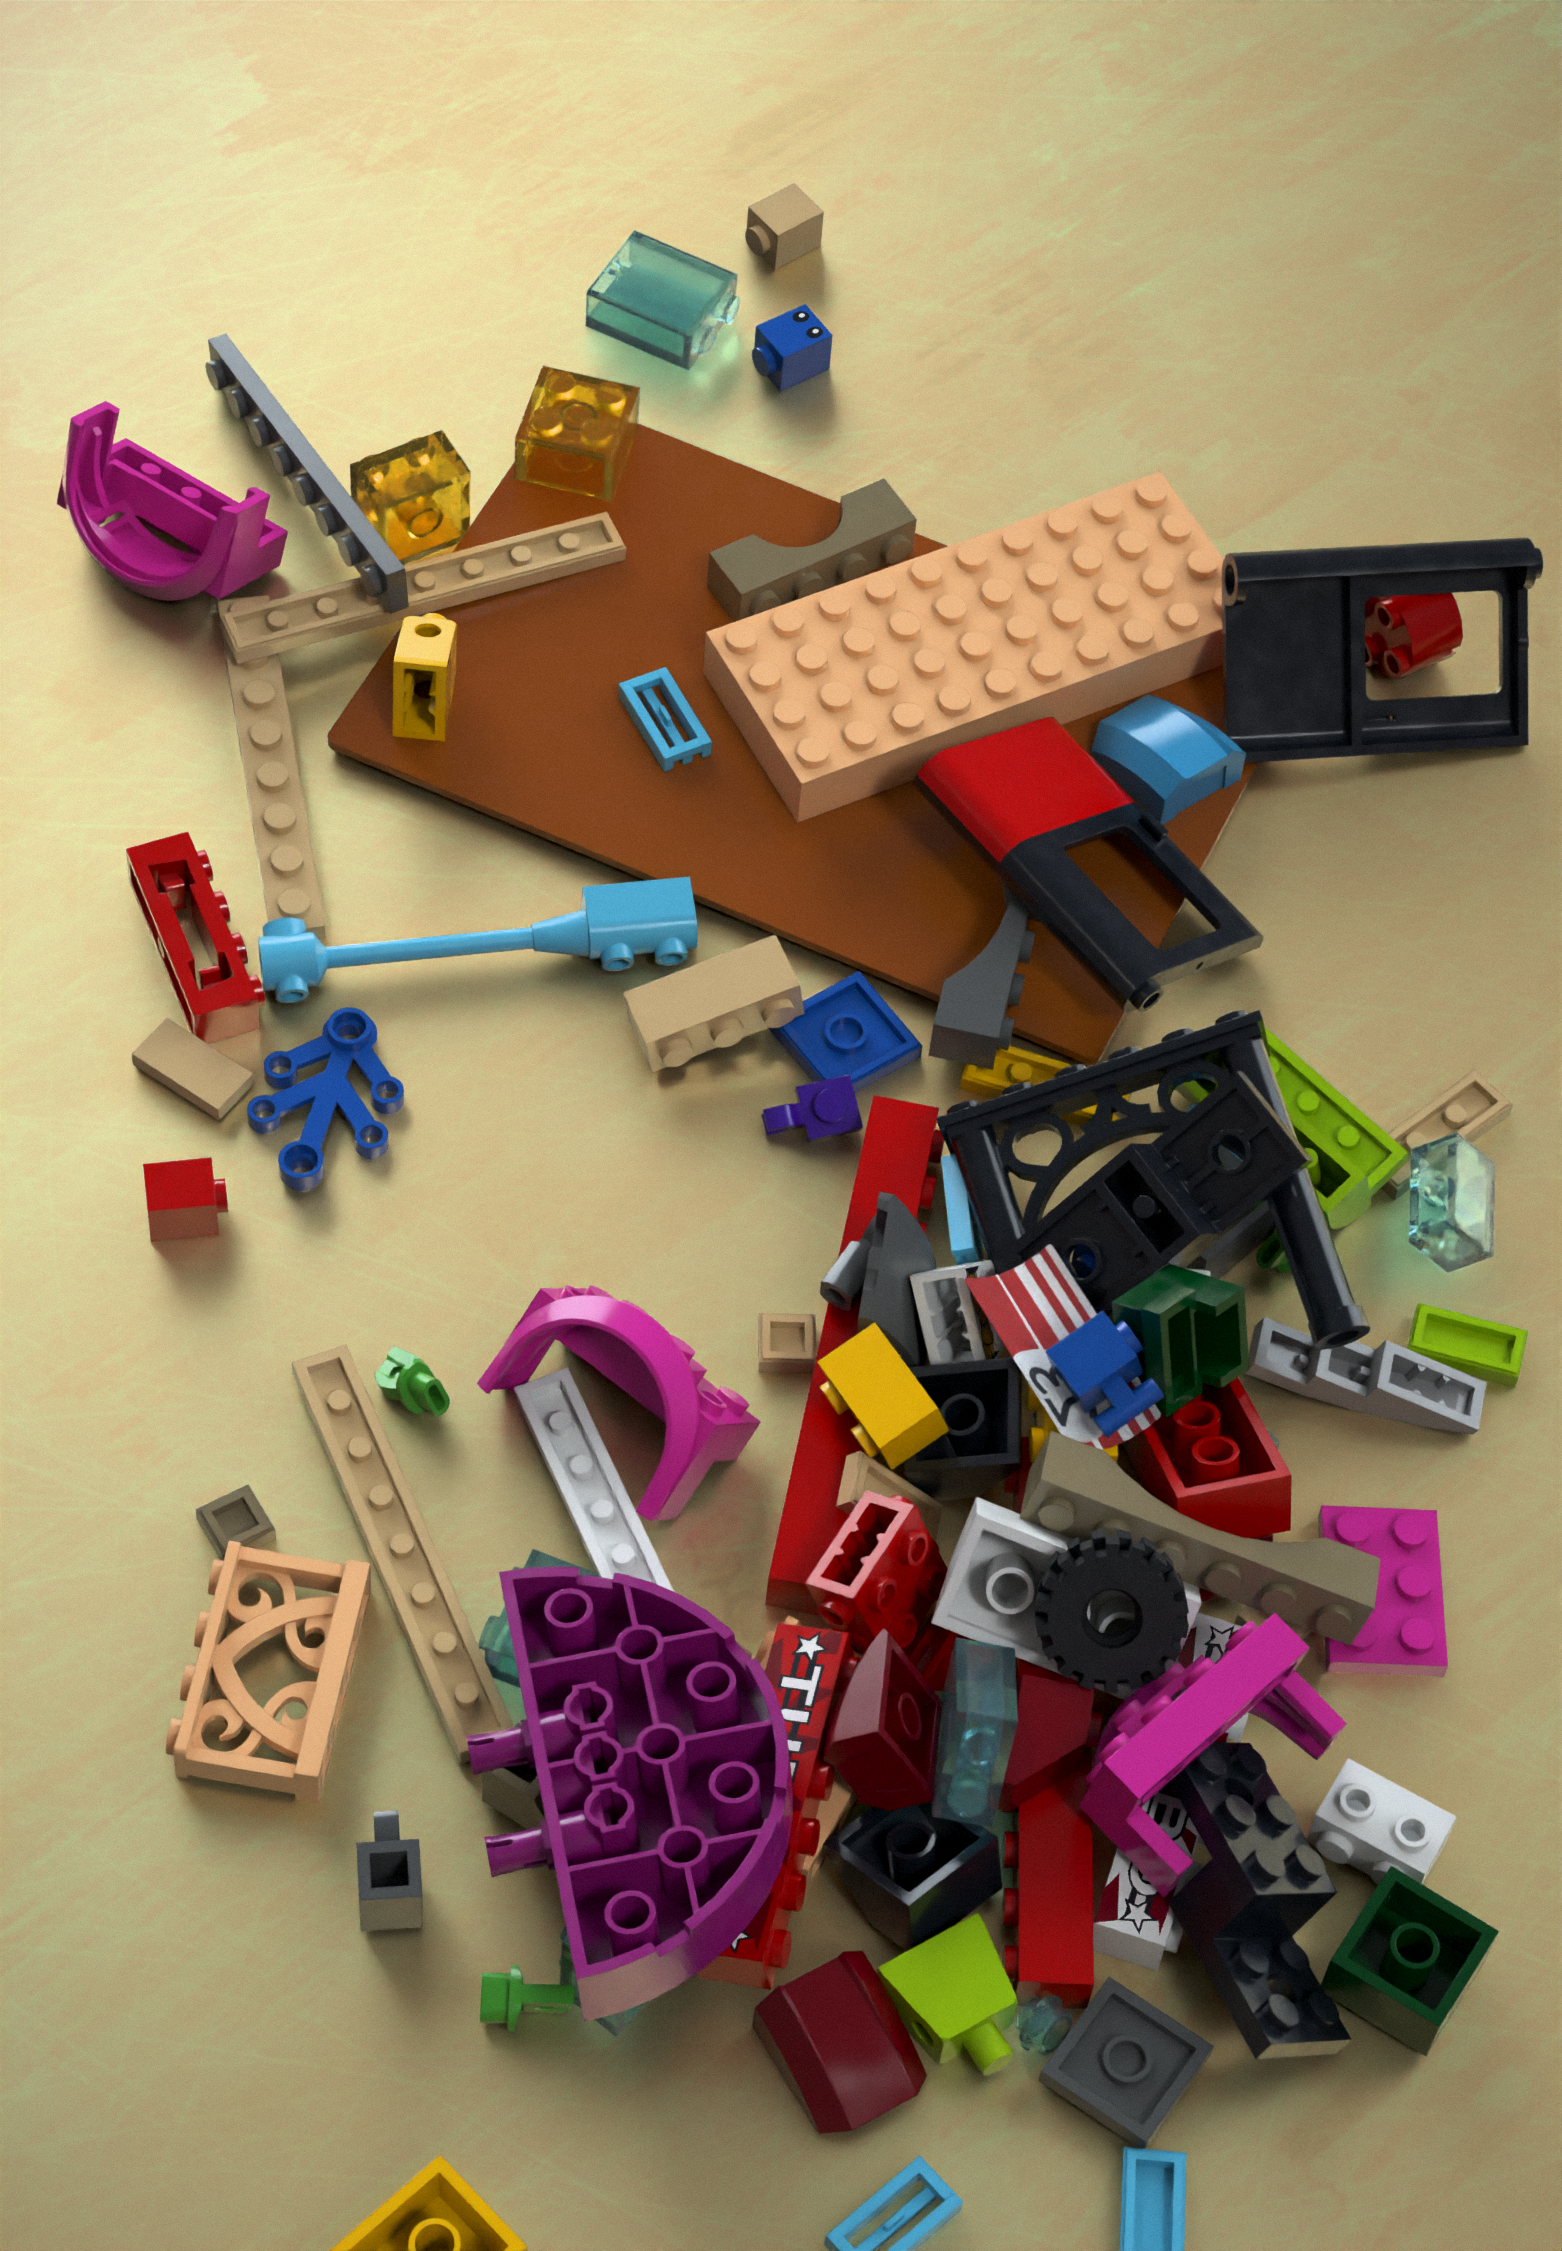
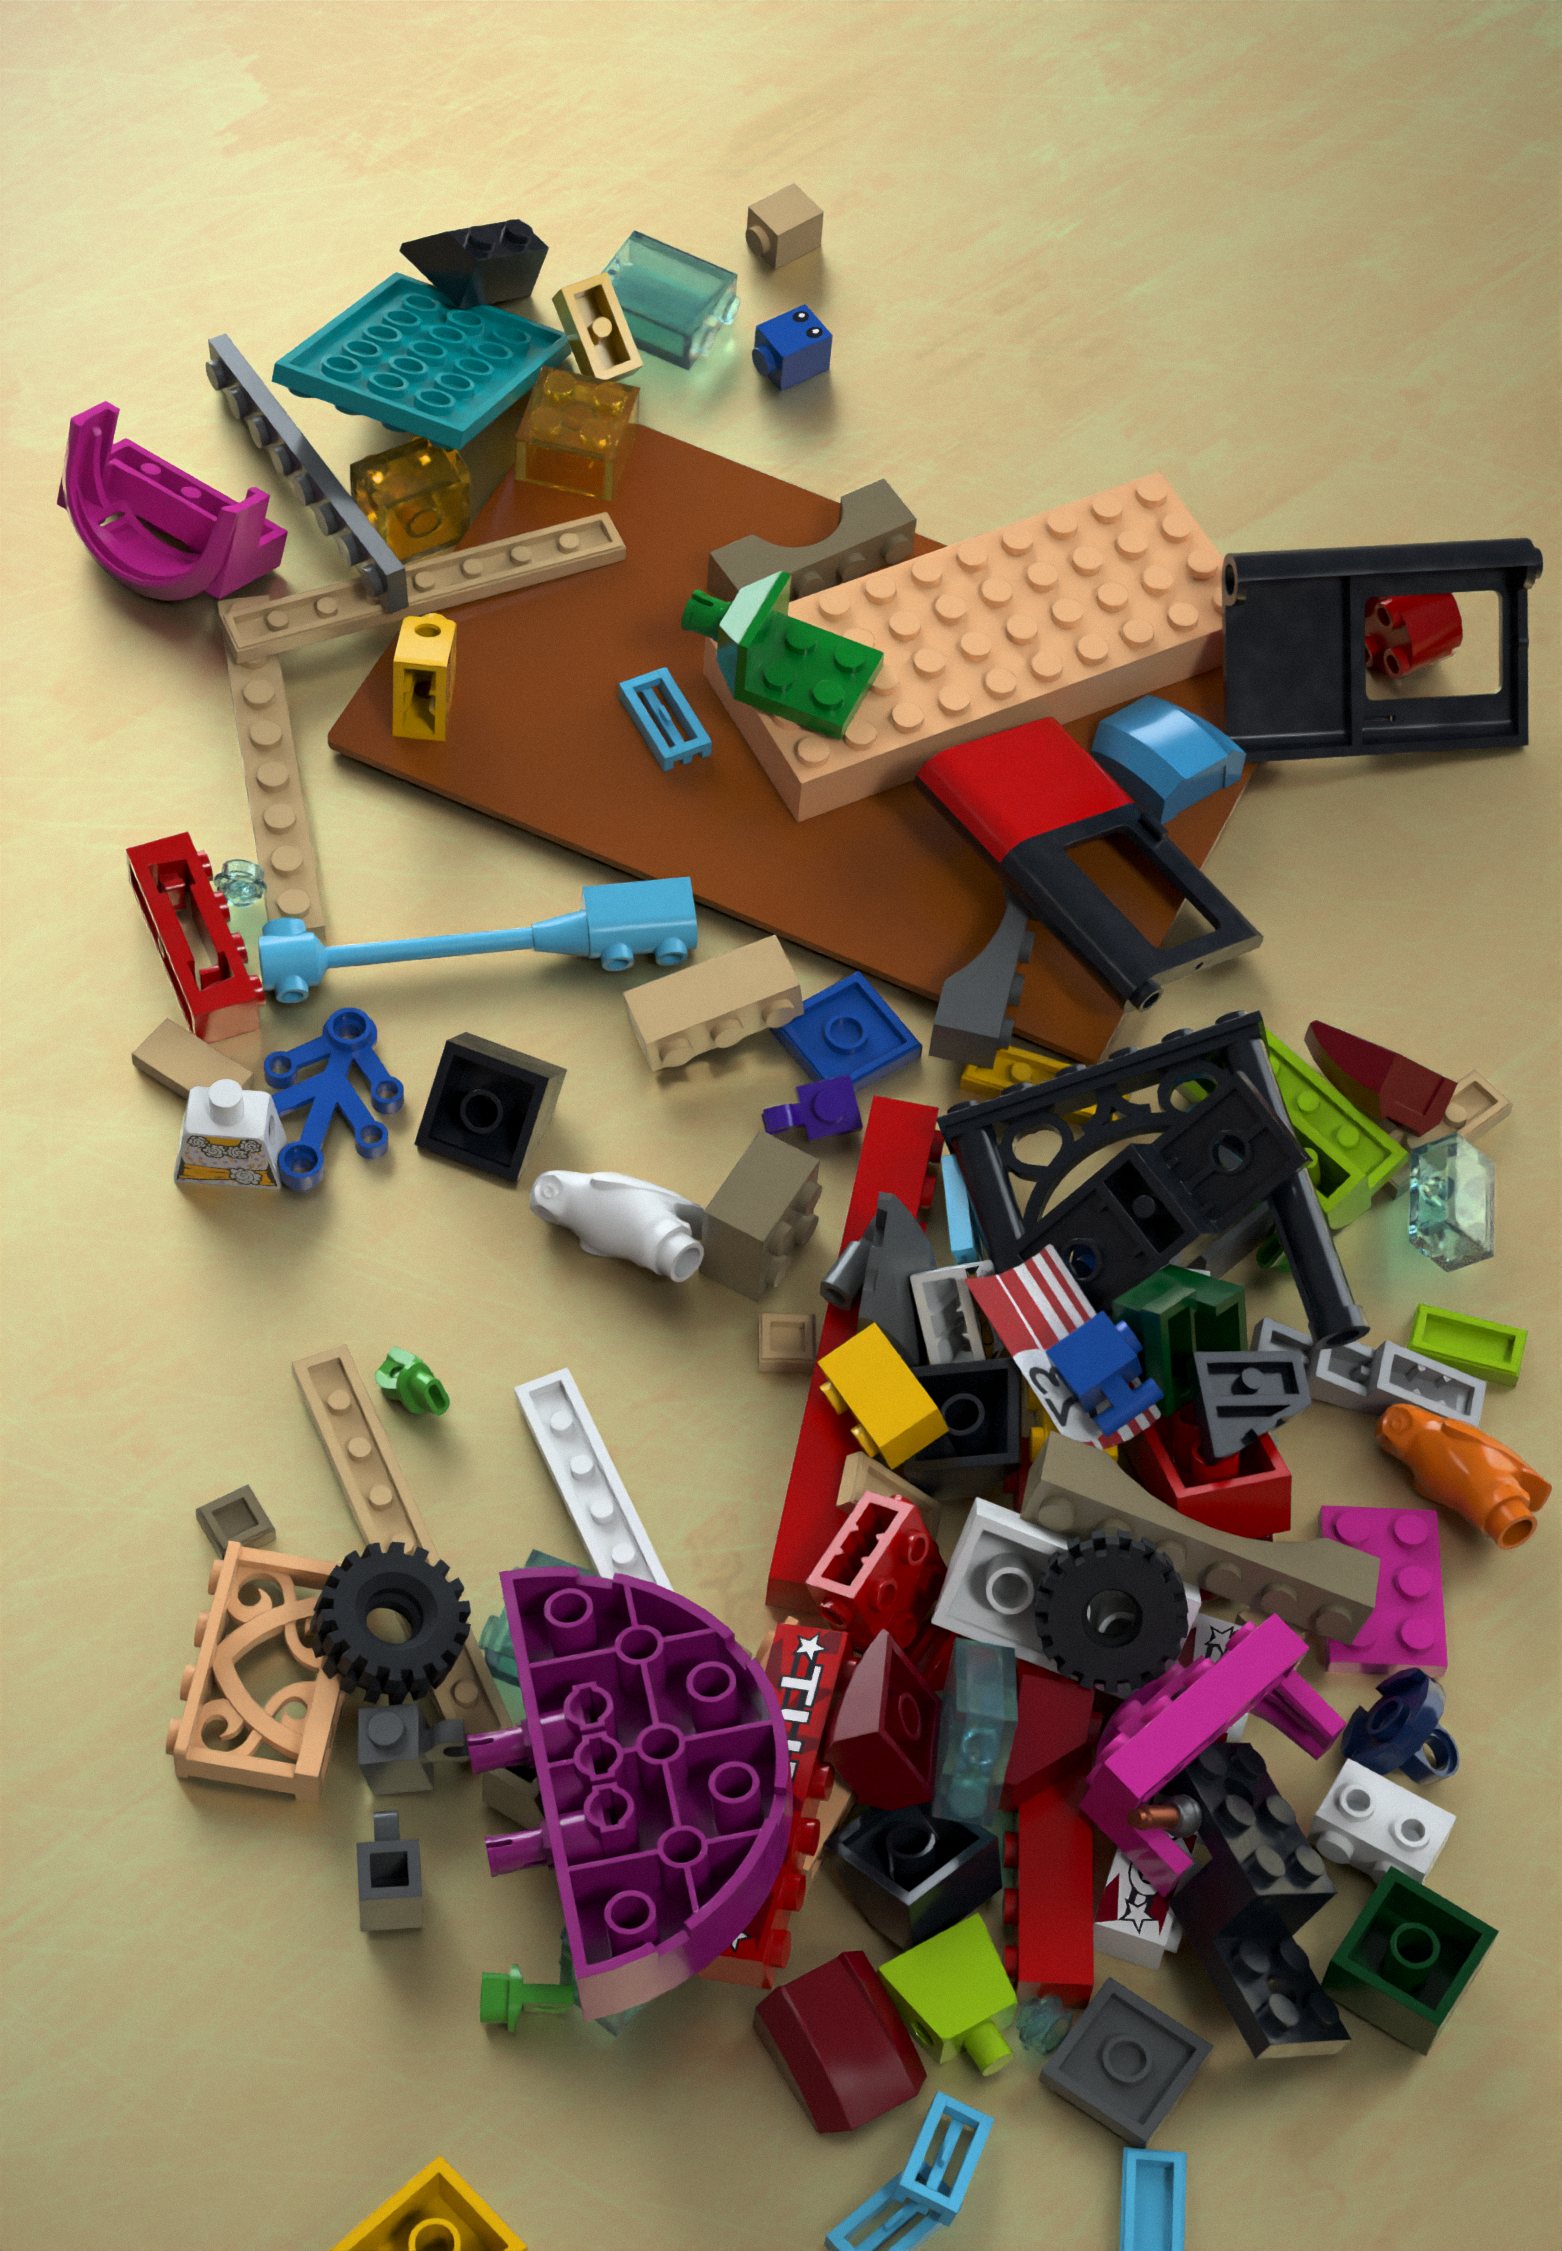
red brick [143,1157,228,1242] -> none
dark pink piece [477,1285,761,1521] -> none
none -> white torso [174,1079,287,1190]
none -> clear light blue plate [213,859,267,907]
none -> teal plate [271,272,572,450]
none -> black tyre [310,1541,471,1706]
none -> dark grey brick [358,1703,470,1796]
none -> black slope [399,219,549,309]
none -> black slope [414,1032,567,1182]
none -> white animal [530,1170,705,1282]
none -> yellow brick [552,271,644,392]
none -> green plate [681,571,884,740]
none -> dark tan brick [698,1130,822,1302]
none -> medium azure tile [891,2091,995,2227]
none -> piece [1127,1794,1202,1838]
none -> black wing [1185,1351,1312,1467]
none -> dark red slope [1304,1020,1458,1138]
none -> dark blue tile [1340,1667,1460,1786]
none -> orange animal [1374,1403,1552,1550]

